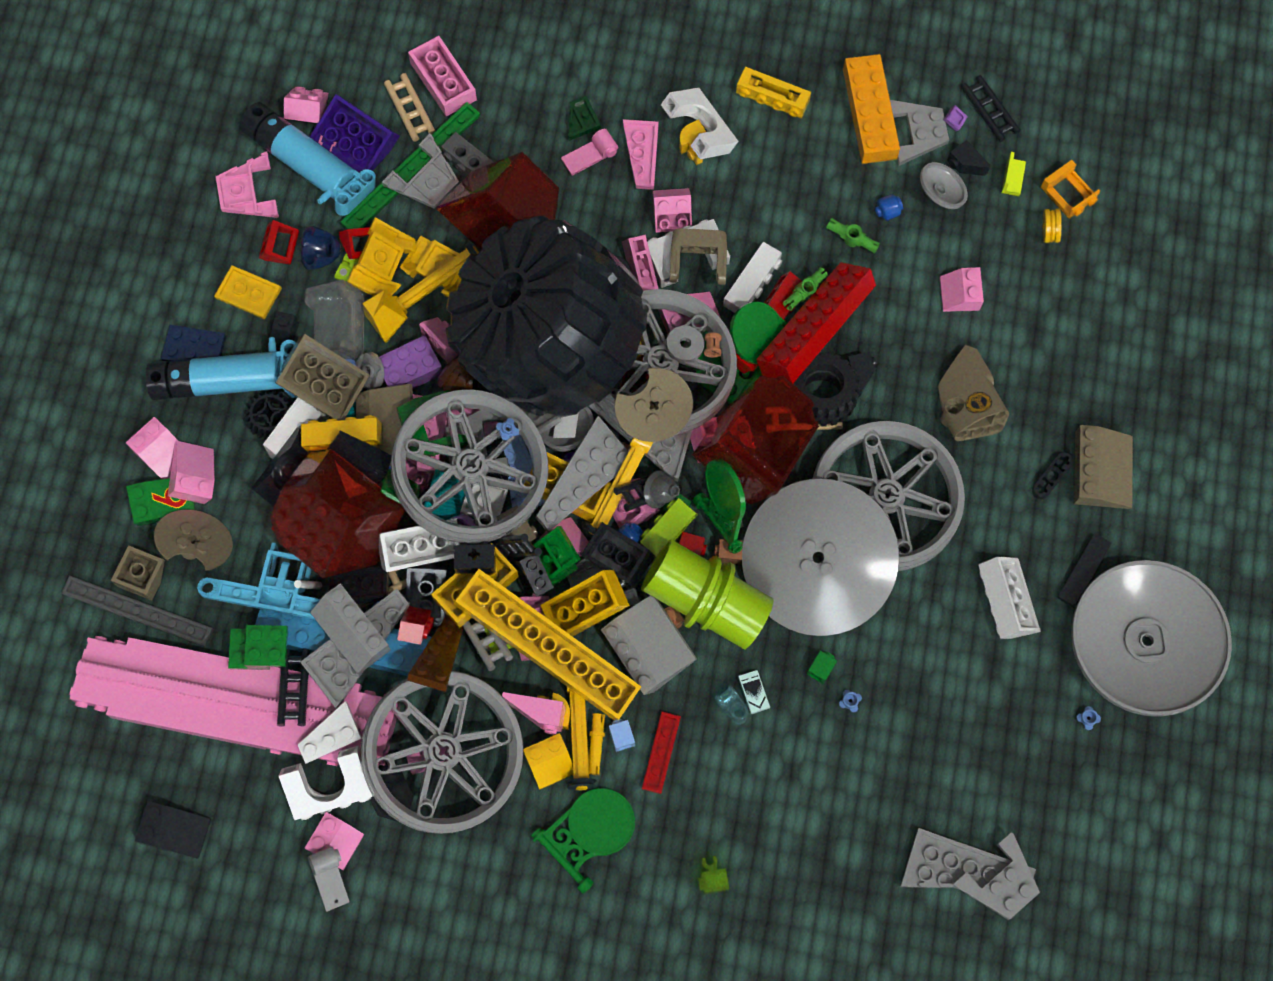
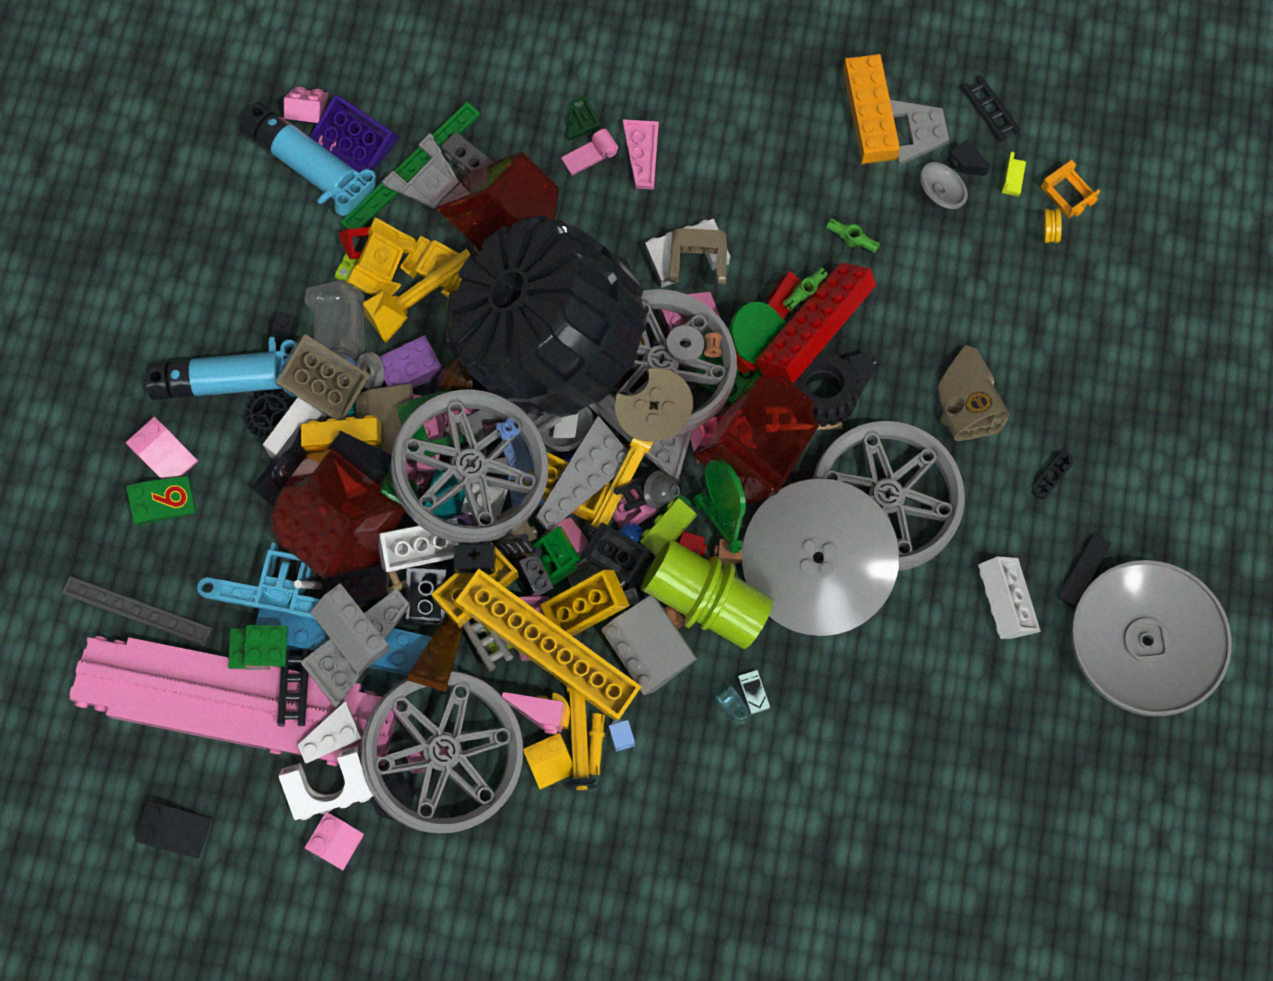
dark tan slope [111,545,165,601] -> none
dark tan piece [154,510,233,571] -> none
dark blue plate [161,325,226,362] -> none
bright pink slope [167,441,215,504] -> none
yellow tile [214,265,282,320] -> none
bright pink wing [216,152,279,218] -> none
red tile [259,220,299,265] -> none
dark blue hair [301,226,341,270] -> none
light grey door [308,847,349,912] -> none
tan bar [384,73,436,142] -> none
red brick [397,606,434,645] -> none
bright pink brick [408,36,477,117] -> none
bright pink slope [419,317,458,364] -> none
green piece [531,788,635,894] -> none
bright pink slope [622,235,658,291] -> none
red tile [642,712,681,794] -> none
bright pink slope [653,188,692,233] -> none
white arch [661,88,739,159] -> none
yellow brick [679,119,706,165] -> none
clear neon green brick [698,856,729,895] -> none
white brick [723,242,782,313] -> none
yellow brick [736,67,811,118] -> none
green brick [806,651,837,685] -> none
medium blue plate [839,690,862,712] -> none
blue head [875,194,903,221] -> none
light grey wing [900,828,1036,888] -> none
bright pink slope [940,267,984,312] -> none
medium lavender tile [944,105,968,131] -> none
light grey wing [952,832,1040,920] -> none
dark tan slope [1074,425,1133,509] -> none
medium blue plate [1077,706,1101,730] -> none

